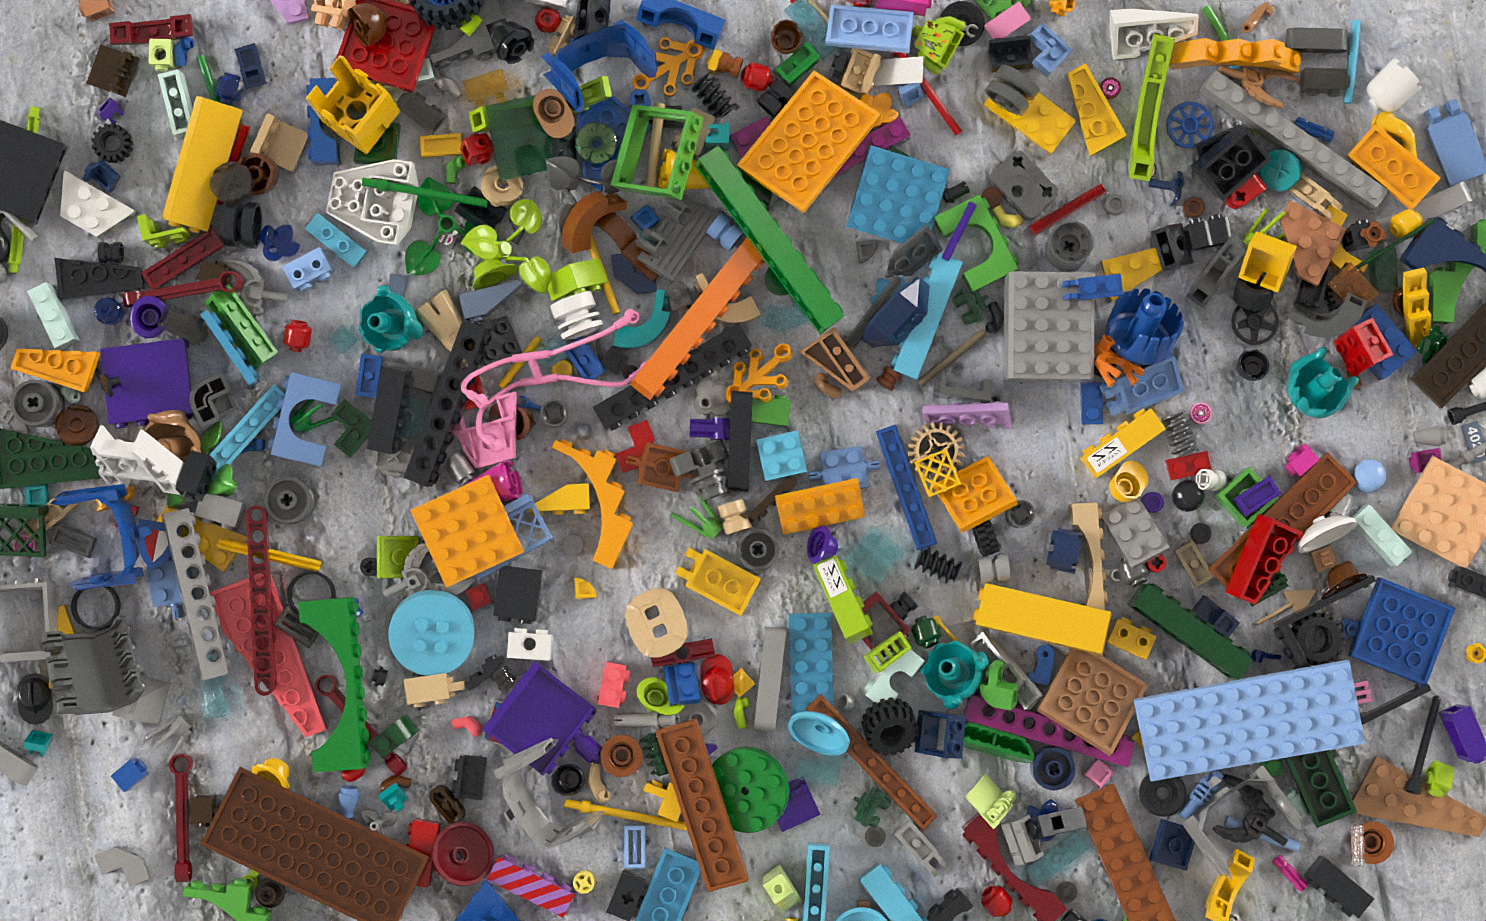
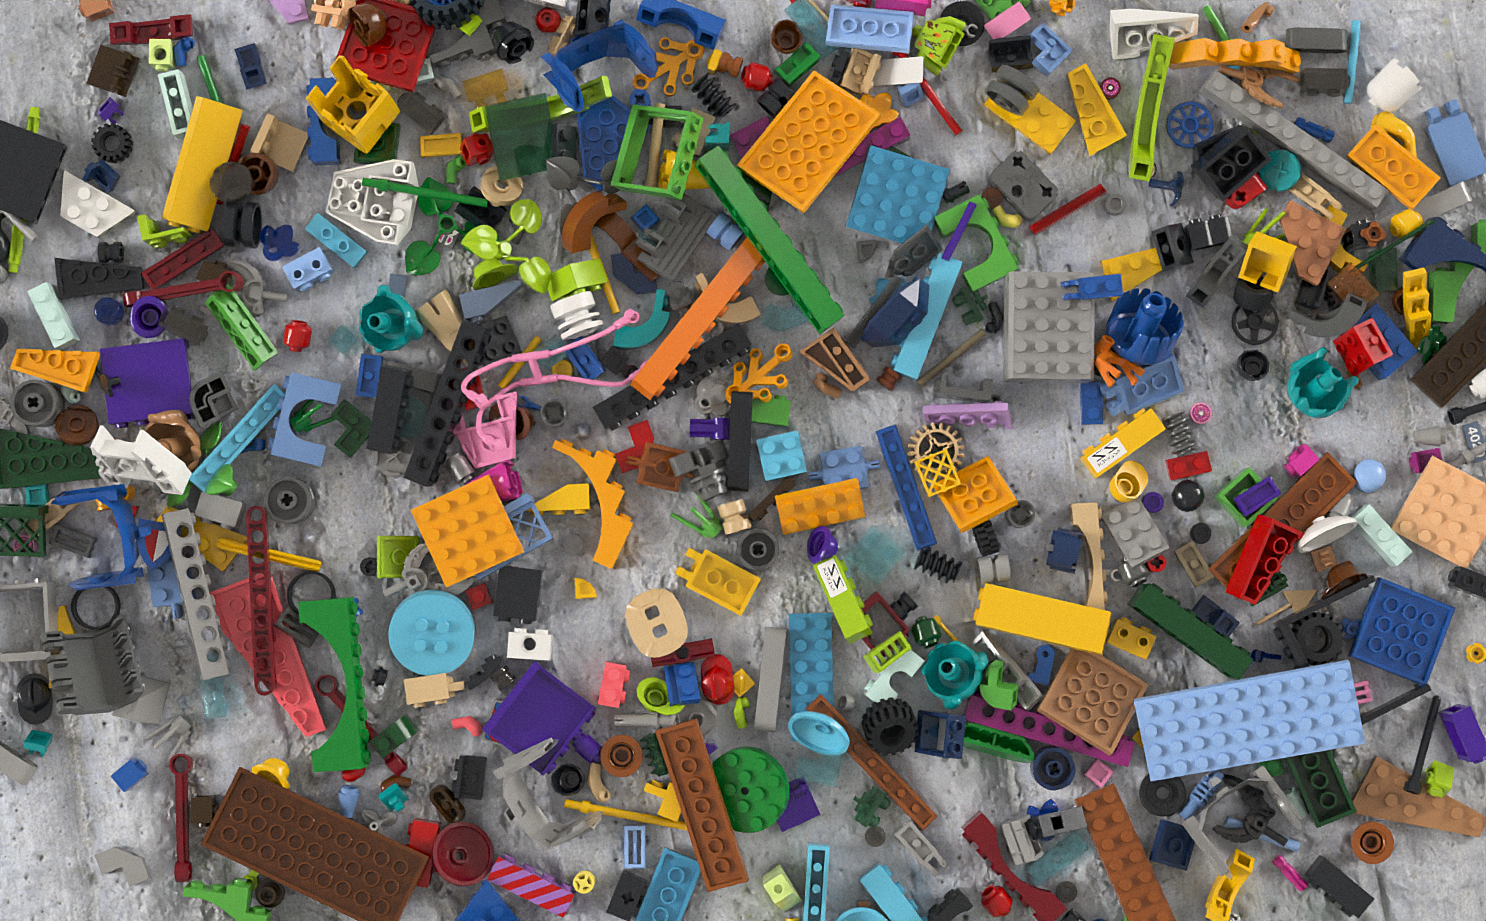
black brick [175,450,217,502] -> none
dark azure plate [200,310,259,387] -> none
clear blue head [214,73,244,106] -> none
medium nougat piece [533,88,574,138] -> none
clear green dish [575,122,617,163] -> none
yellowish green hinge [965,773,1016,829] -> none
dark grey wheel [1045,221,1094,272] -> none
reddish brown tile [1183,197,1205,219] -> none
white wheel [1196,469,1226,491] -> none
clear axle [1351,824,1365,867] -> none

